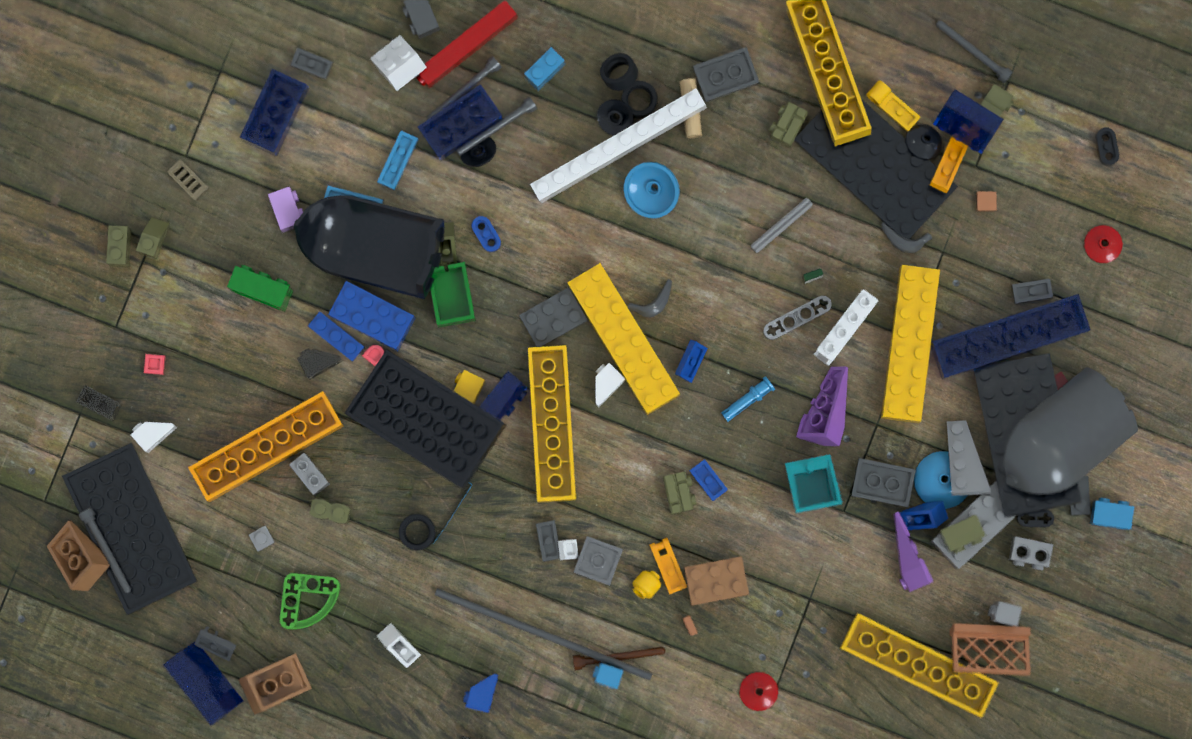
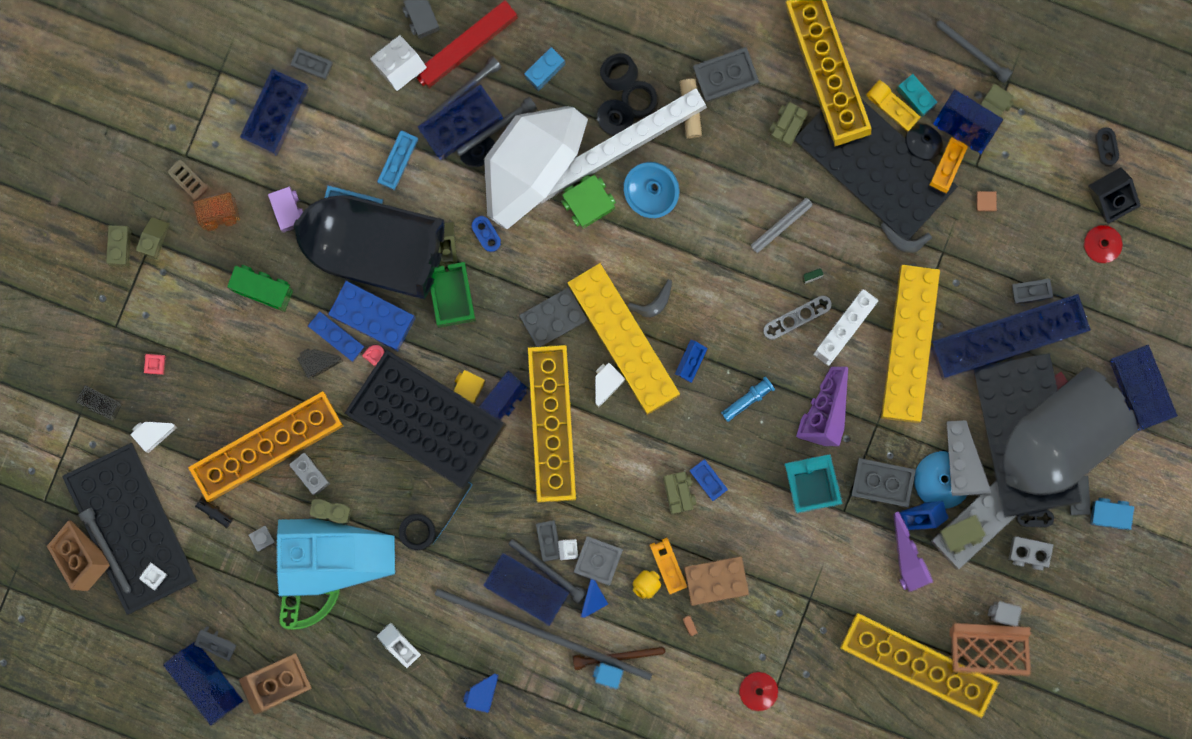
none -> white plate [139,563,167,590]
none -> clear orange brick [193,192,240,231]
none -> black pin [195,497,234,529]
none -> medium azure wedge [277,519,395,596]
none -> clear blue brick [483,553,570,626]
none -> white panel [484,106,588,229]
none -> dark grey piece [508,539,587,604]
none -> bright green brick [561,175,616,229]
none -> blue slope [581,579,608,618]
none -> teal brick [896,74,938,118]
none -> black slope [1088,167,1141,224]
none -> clear blue brick [1109,344,1178,432]

